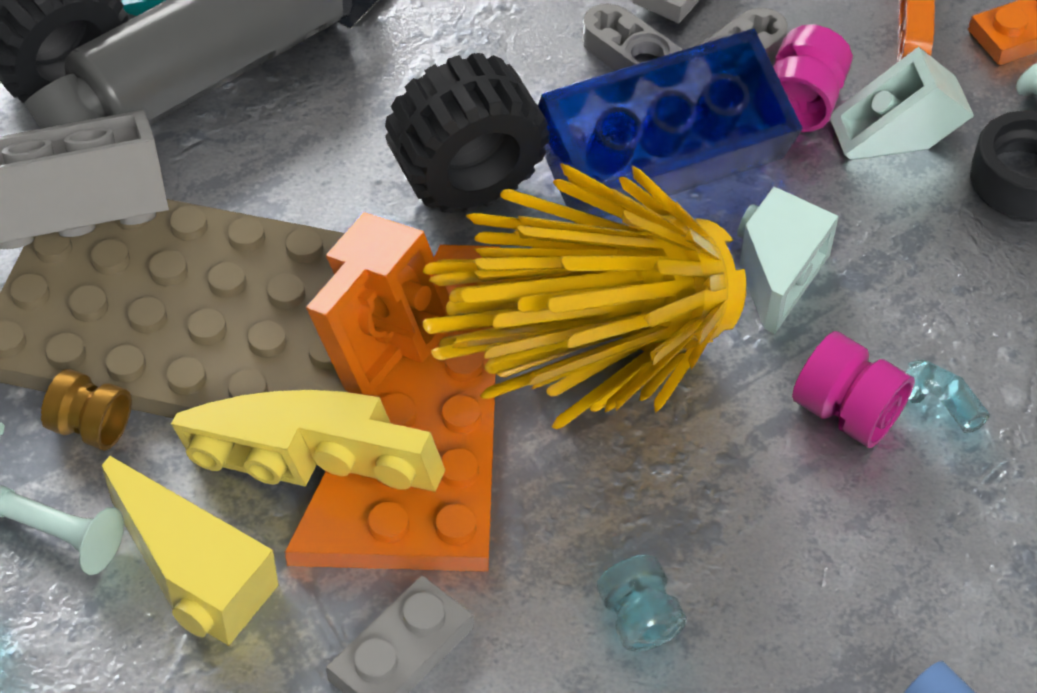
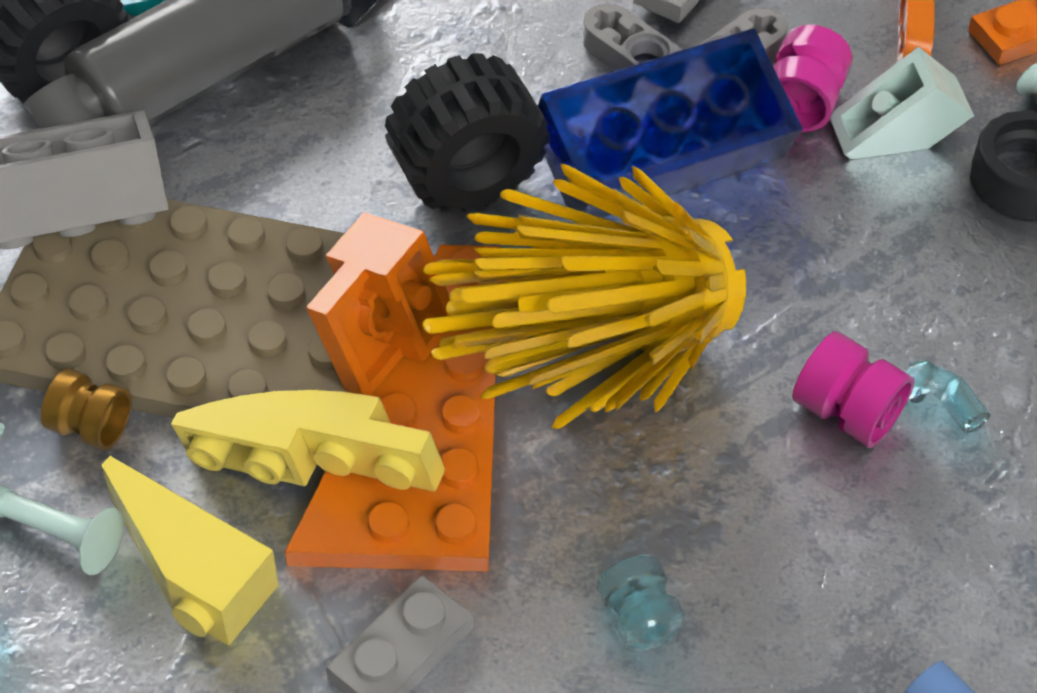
light aqua slope [737,187,839,334] -> none

